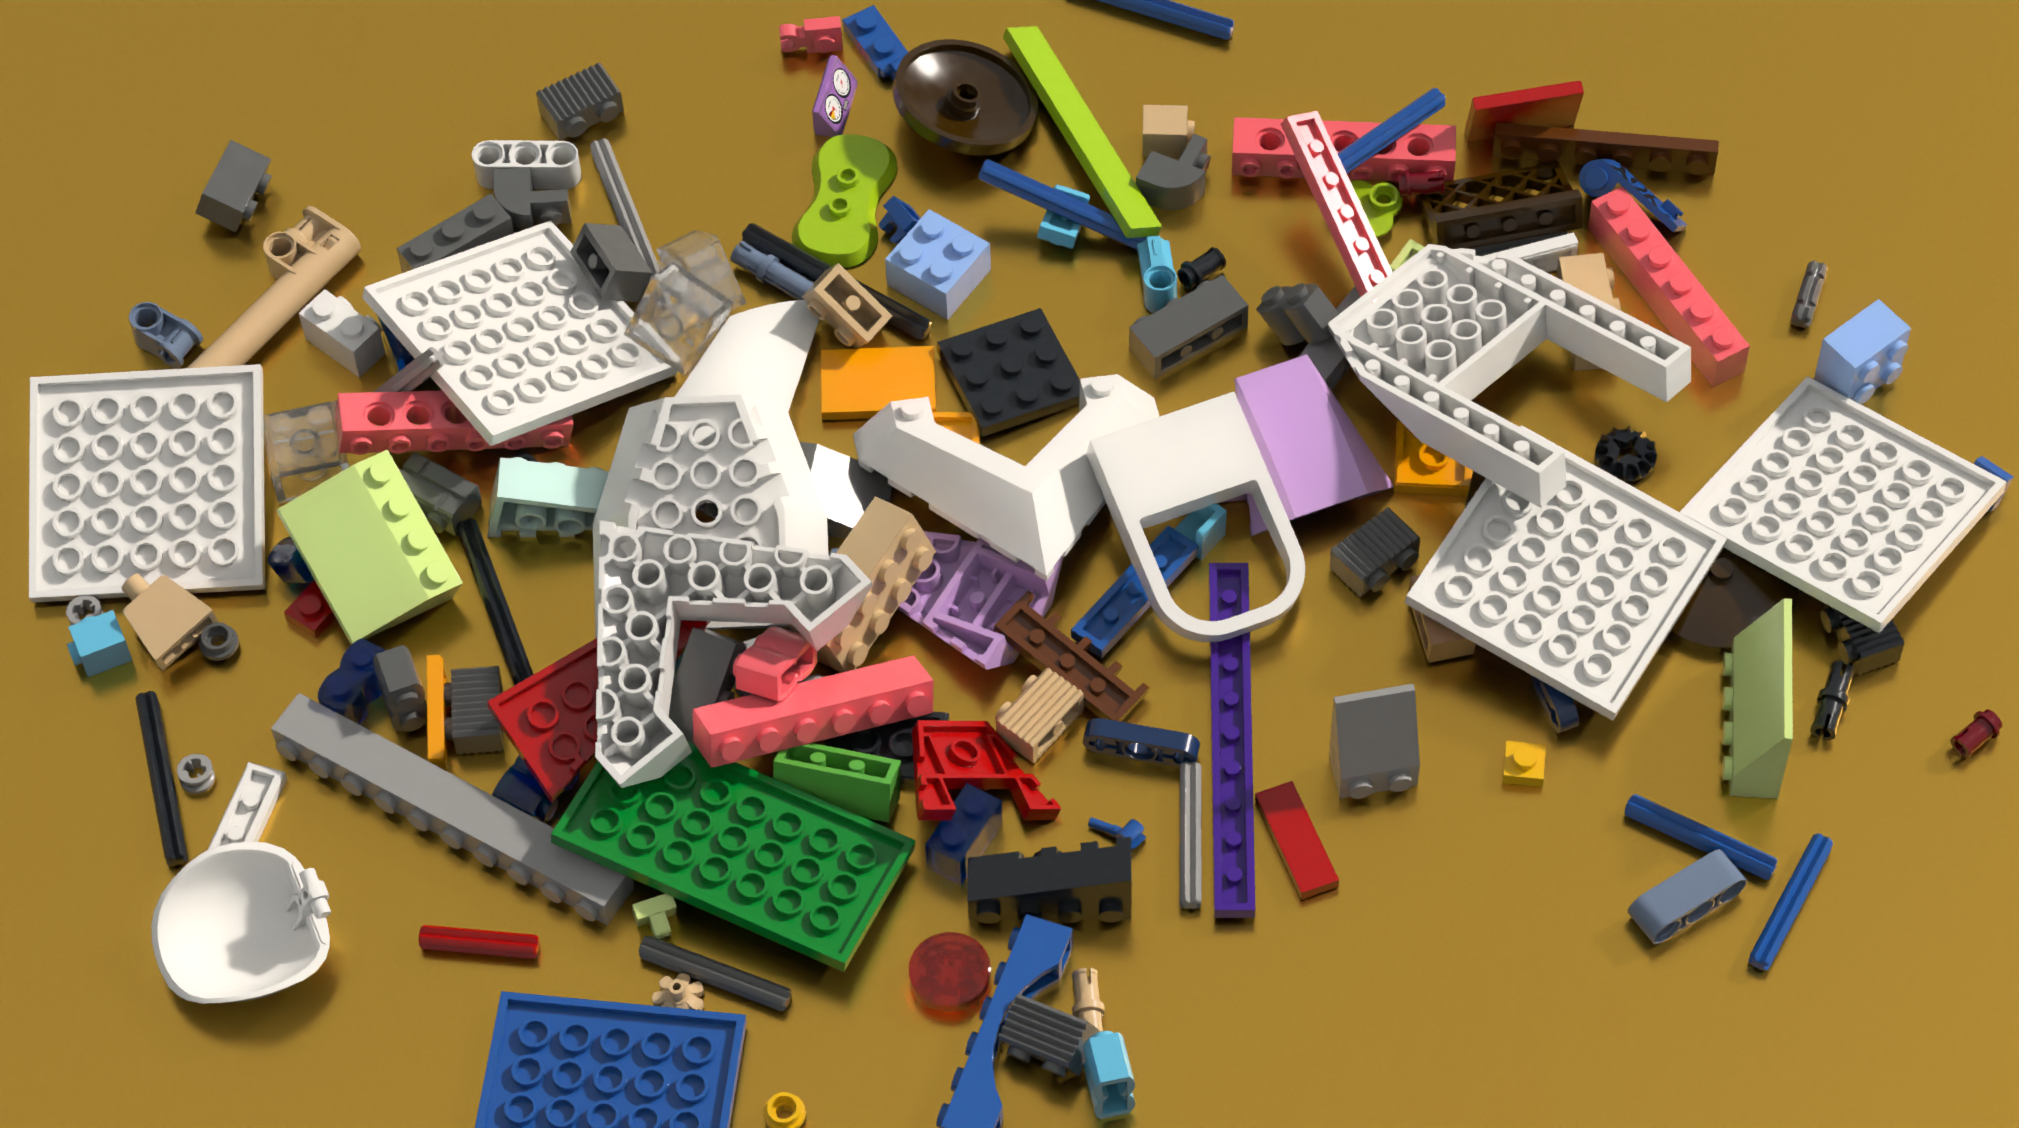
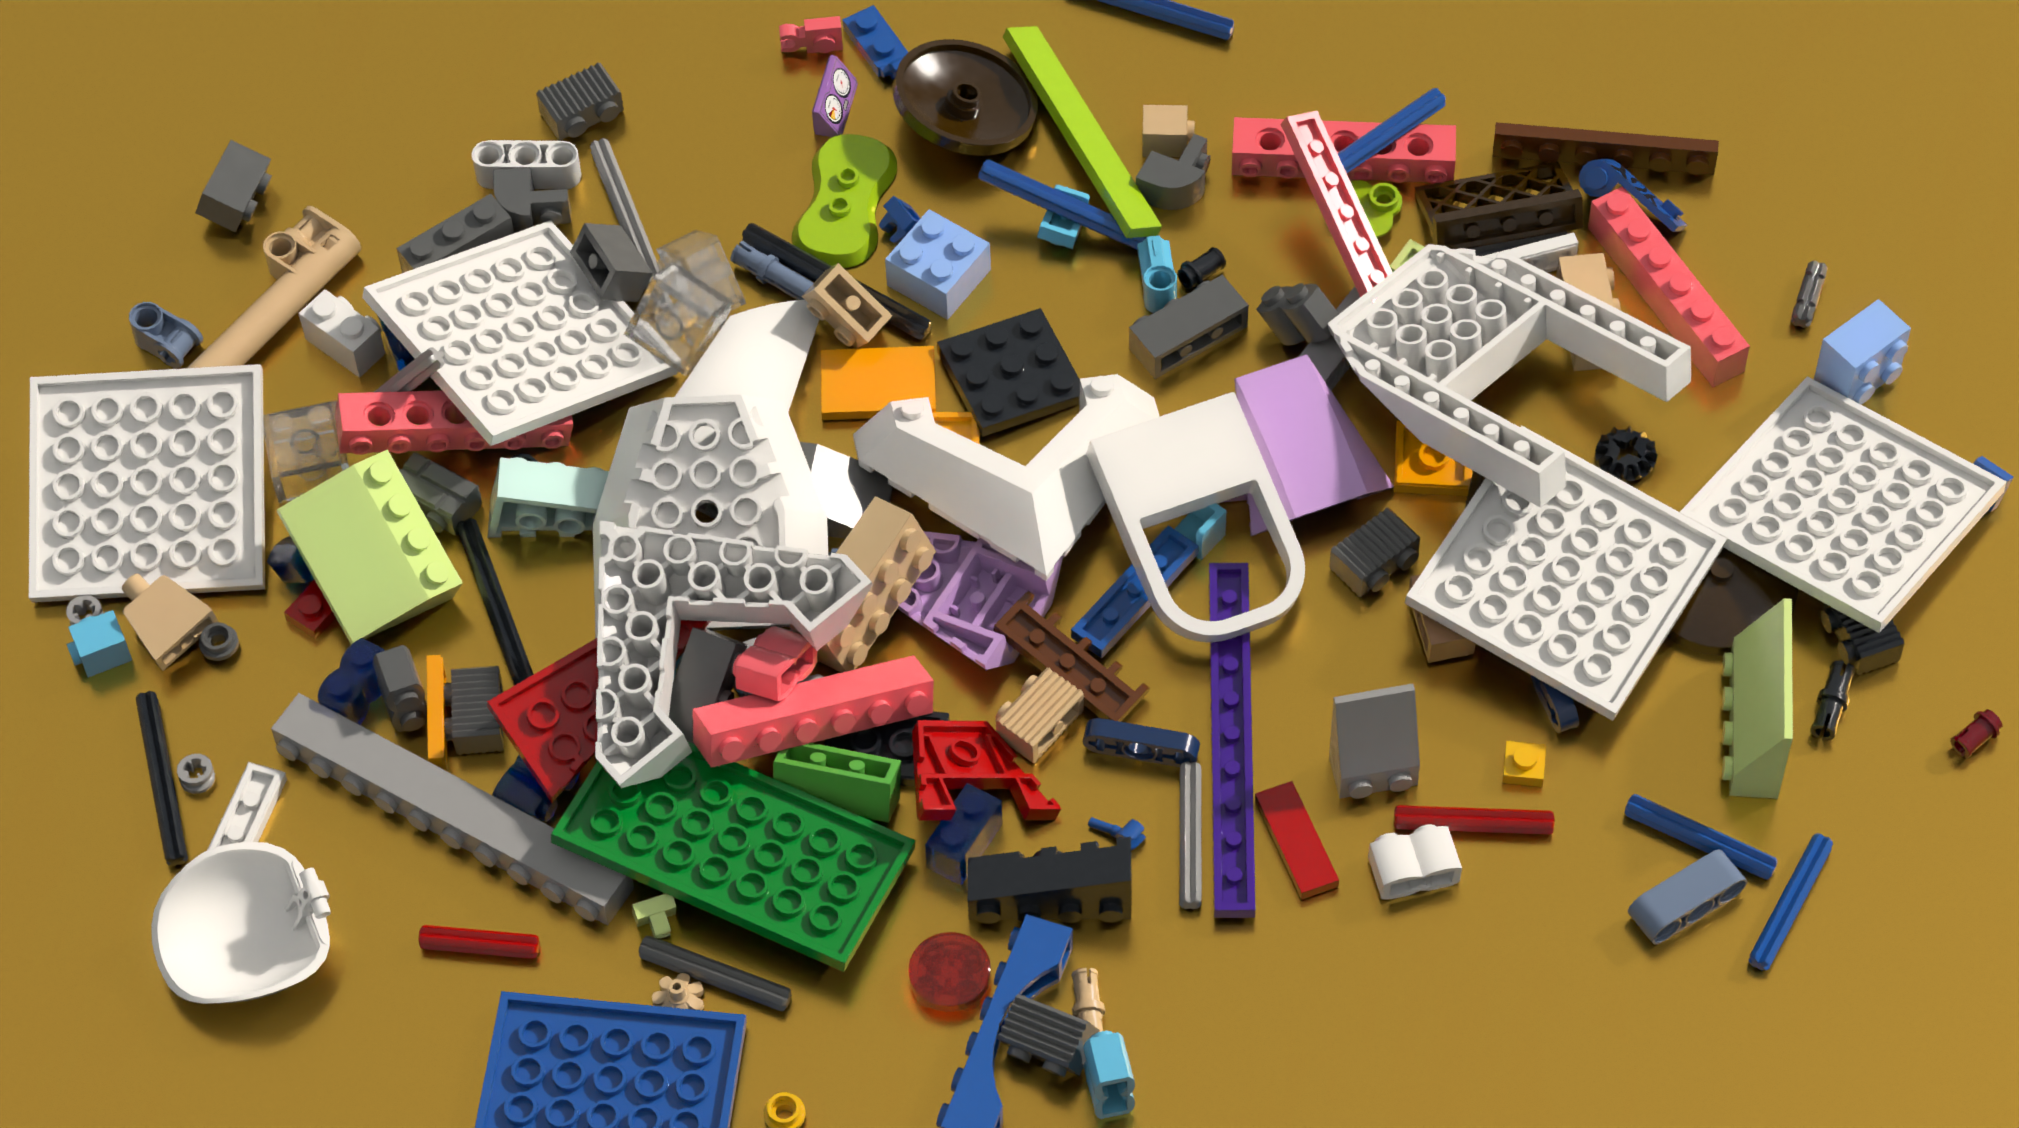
dark red pin [1398,170,1445,200] -> none
red tile [1464,81,1584,142] -> none
none -> white brick [1368,824,1462,899]
none -> red axle [1394,805,1555,835]

